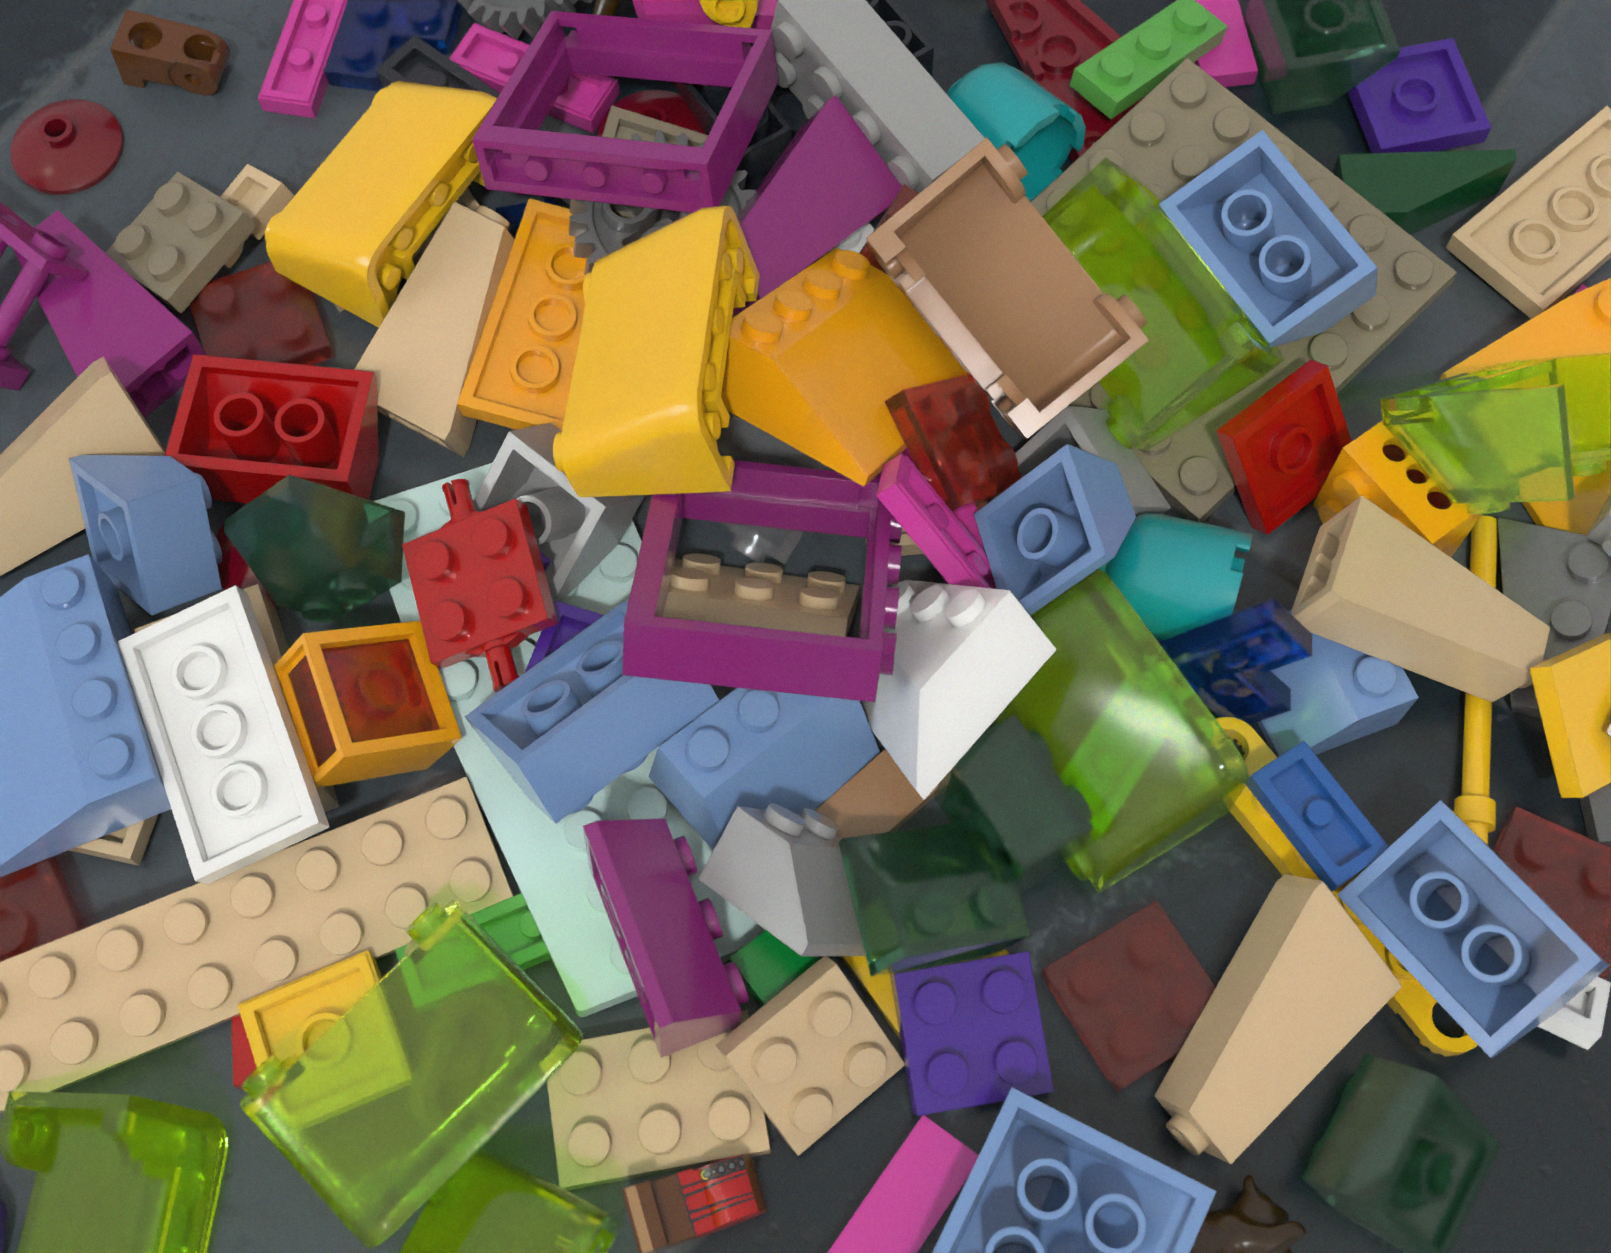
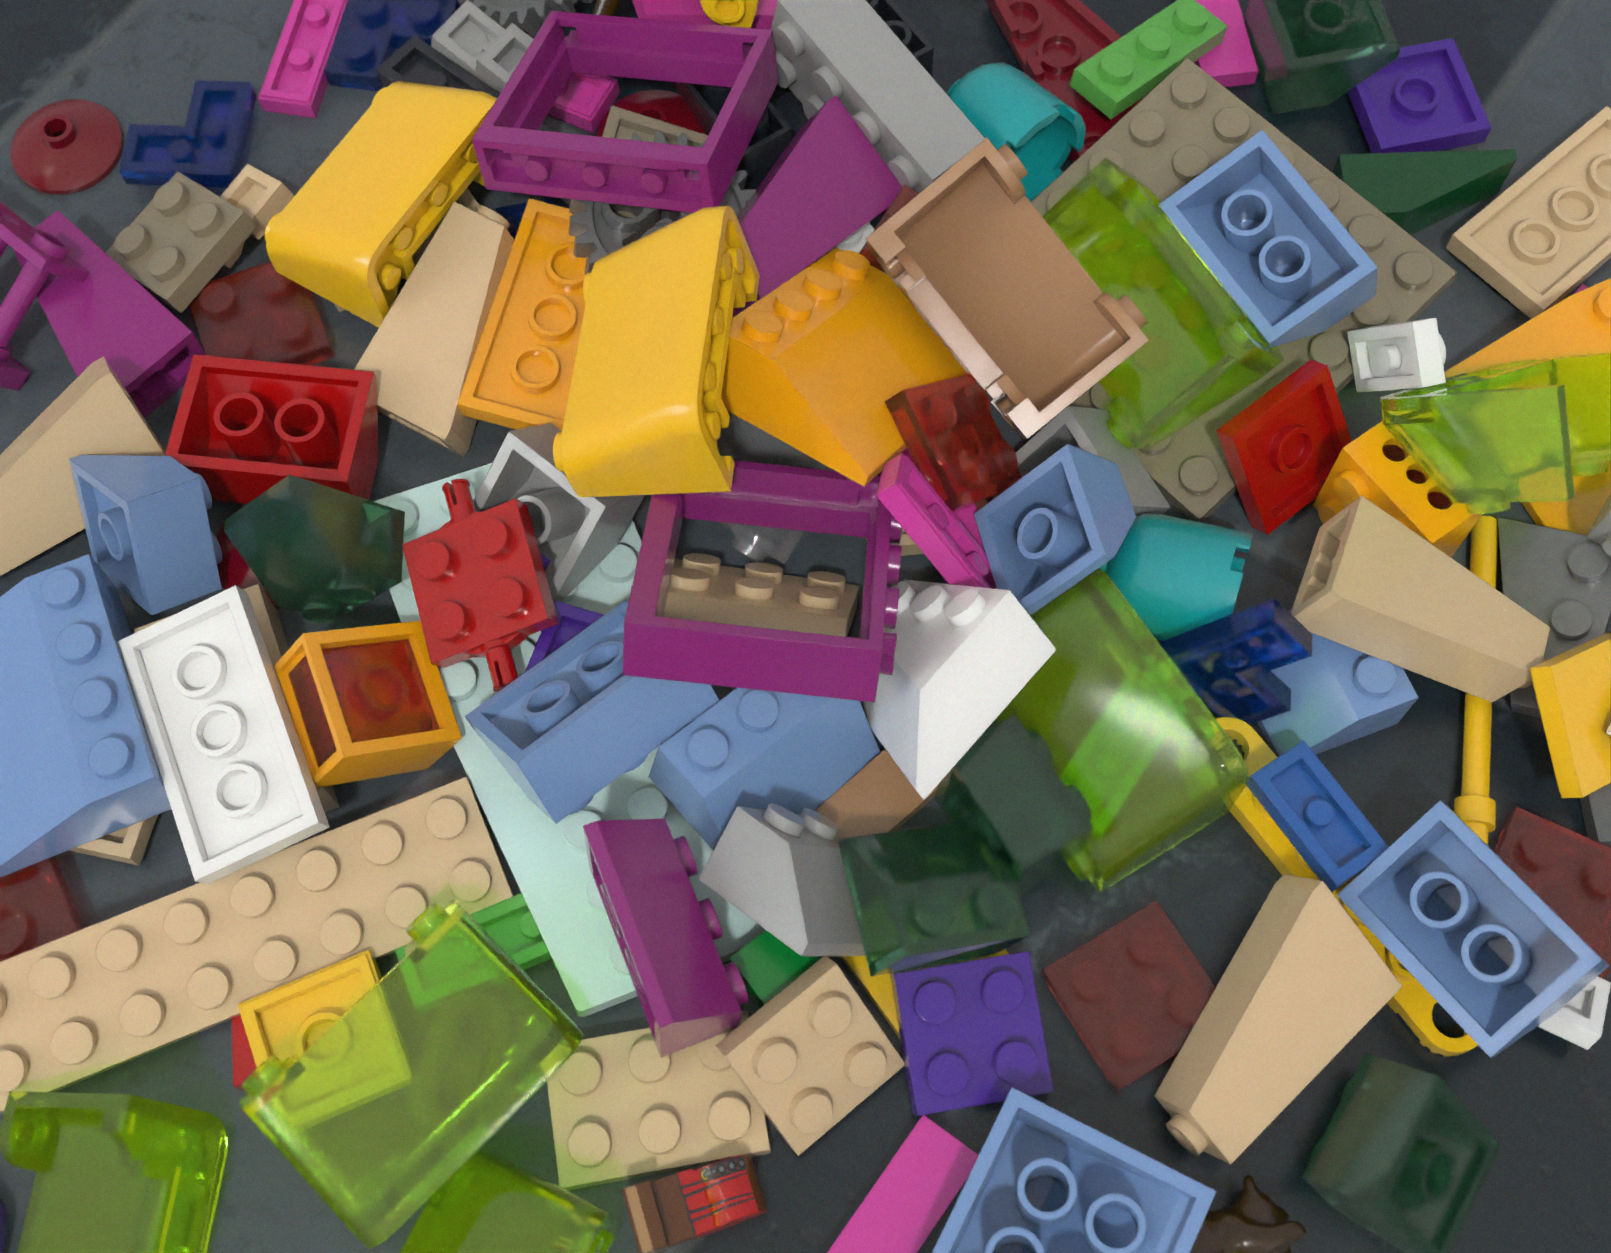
reddish brown leg [110,9,230,96] -> none
none -> clear blue plate [118,80,257,188]
none -> light grey slope [431,0,533,92]
none -> white plate [1347,318,1446,393]

